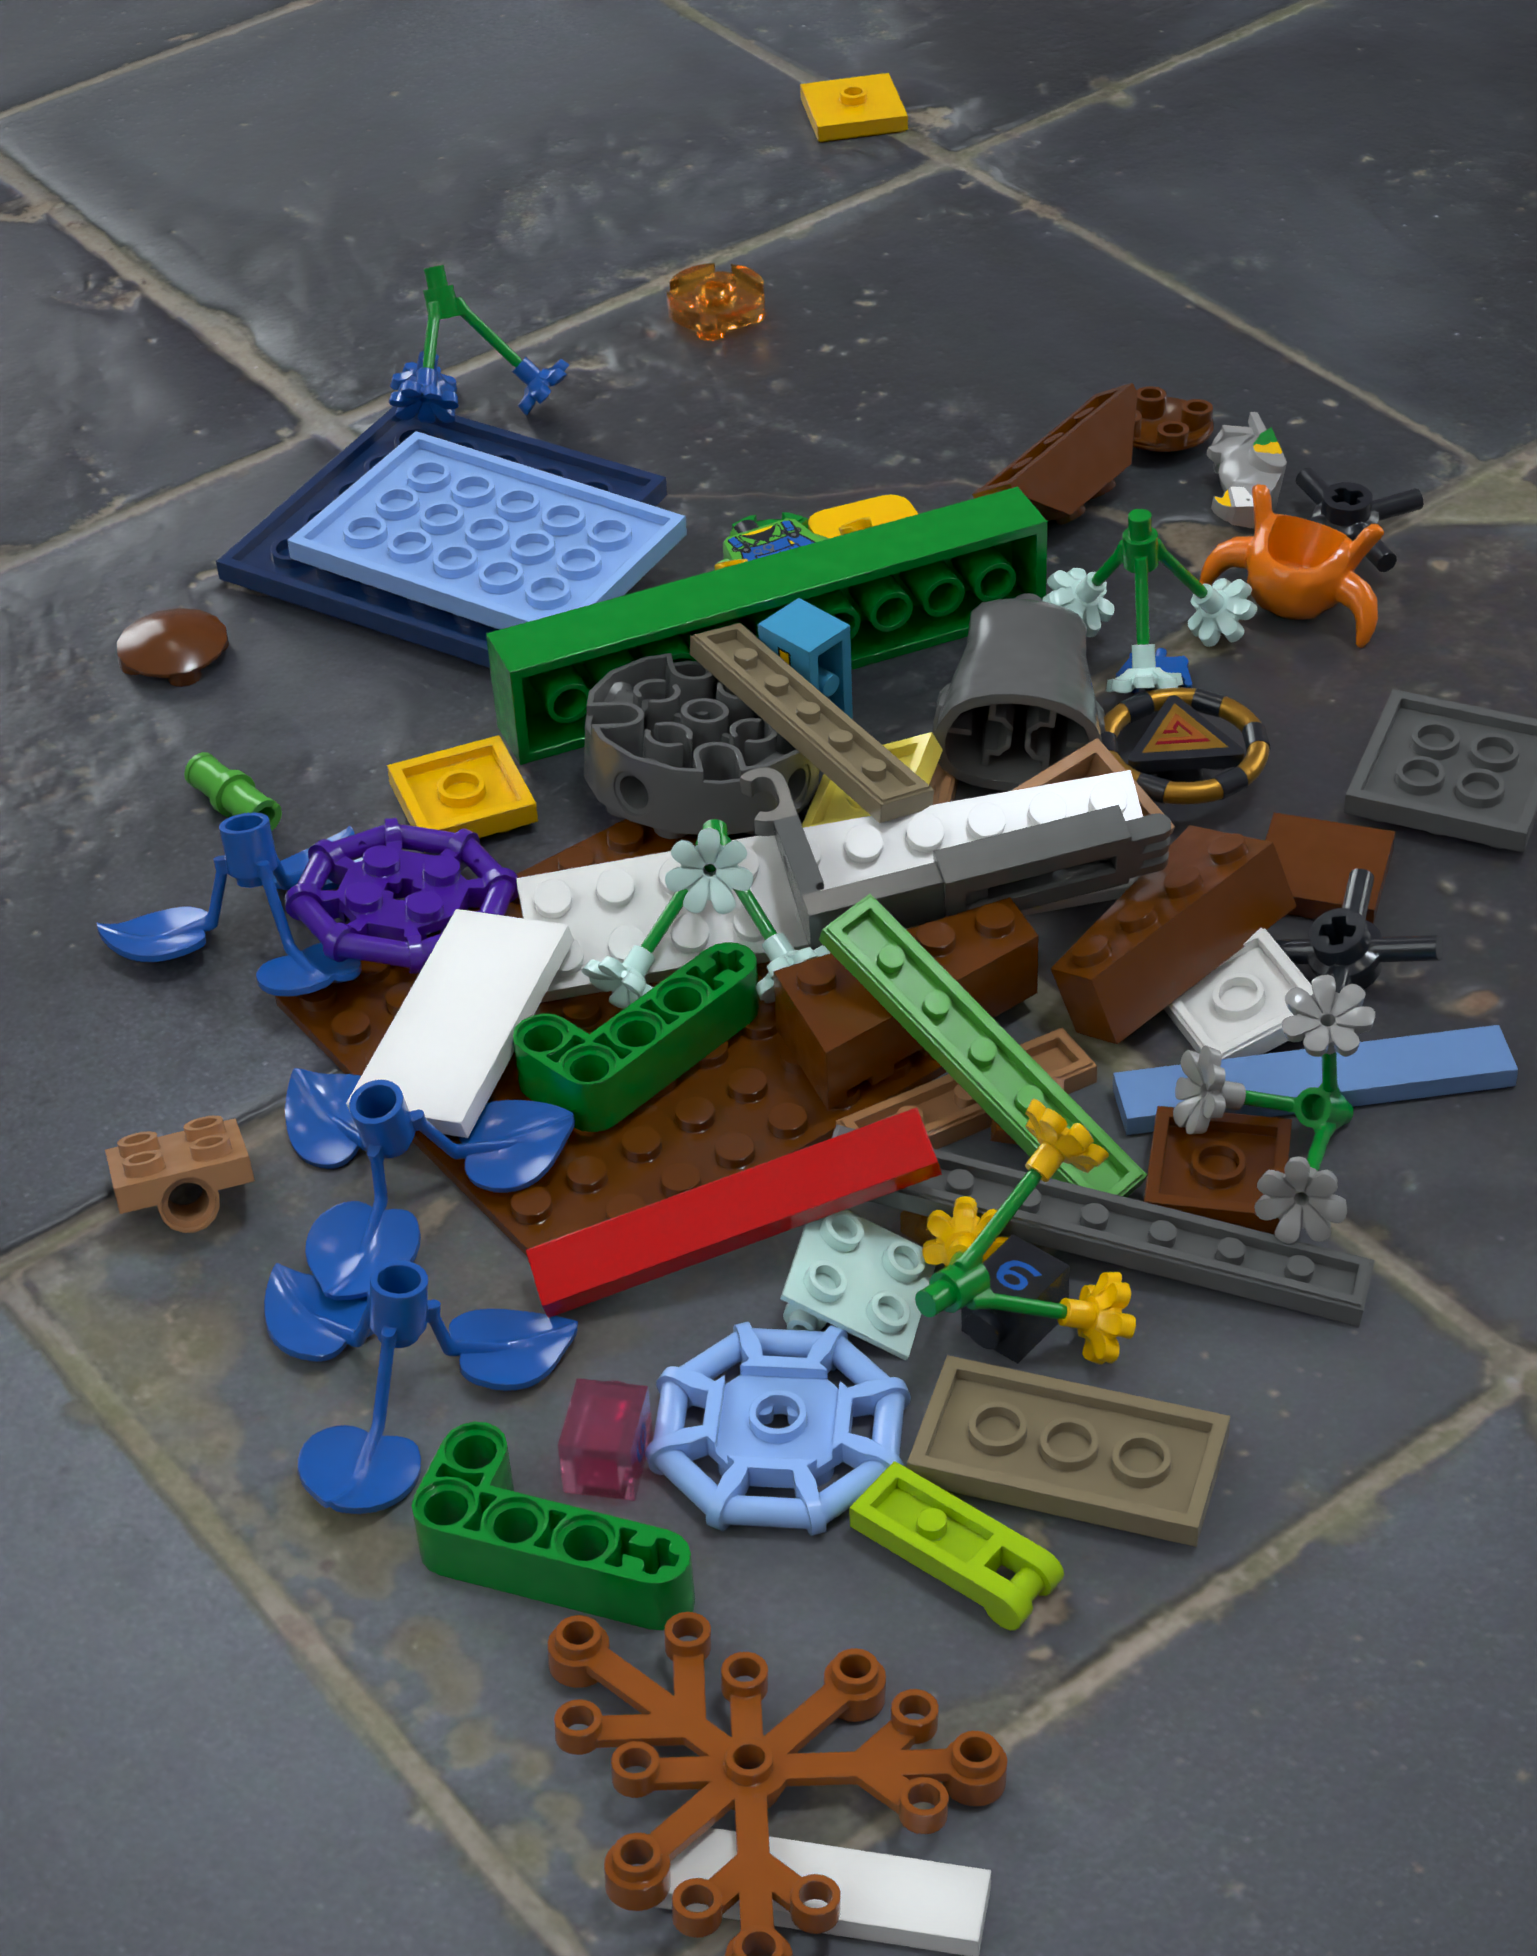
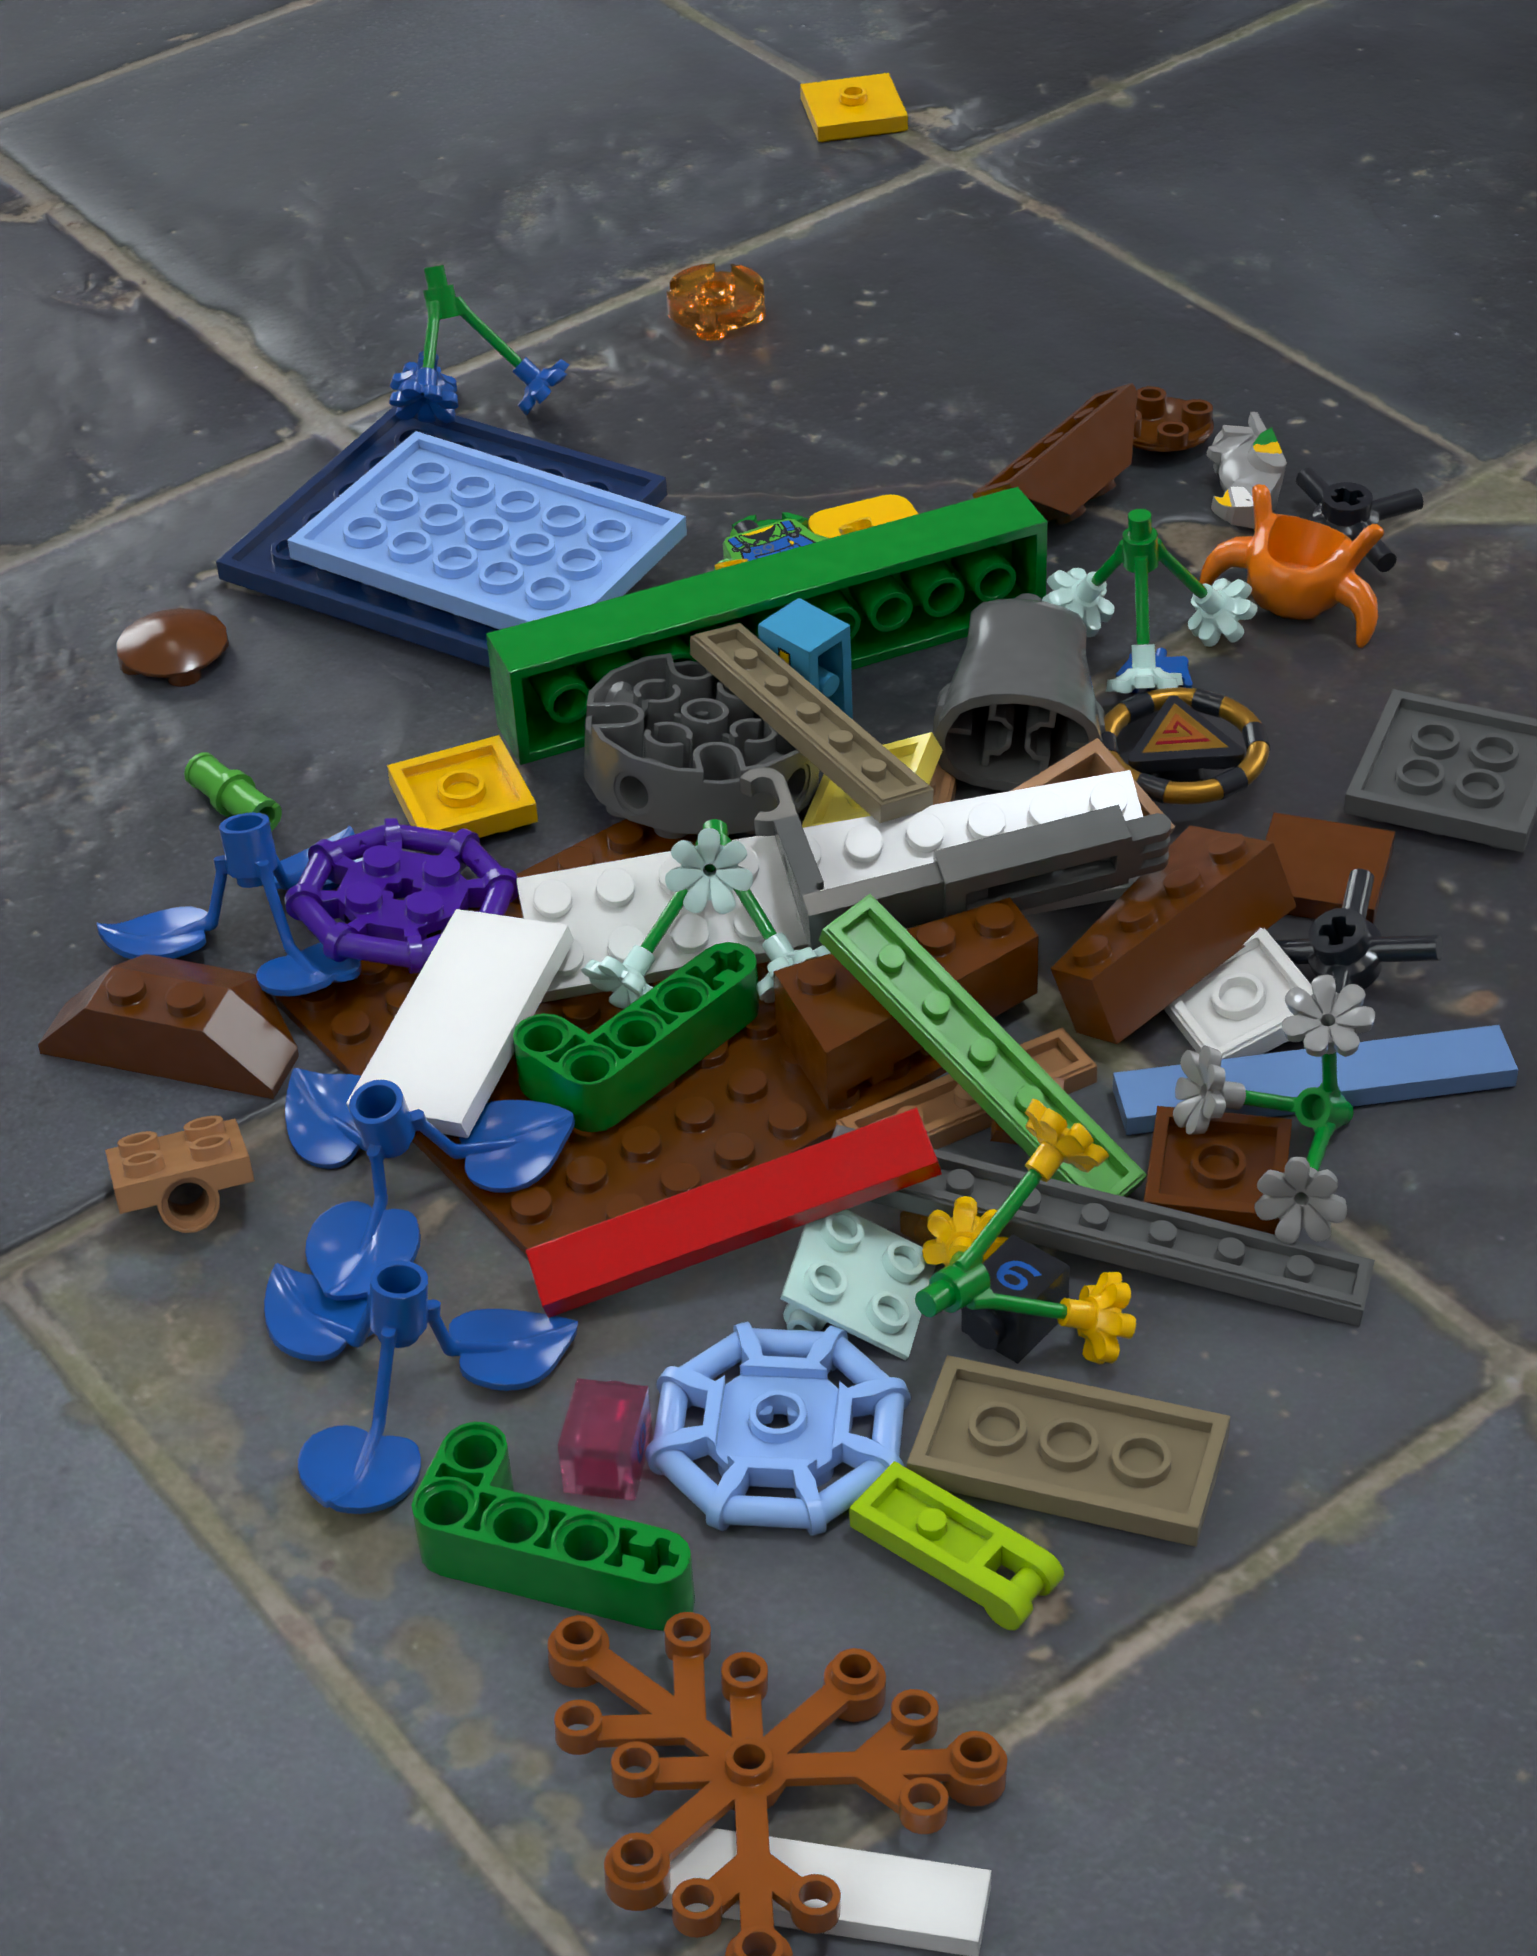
none -> reddish brown wedge [38,954,299,1099]

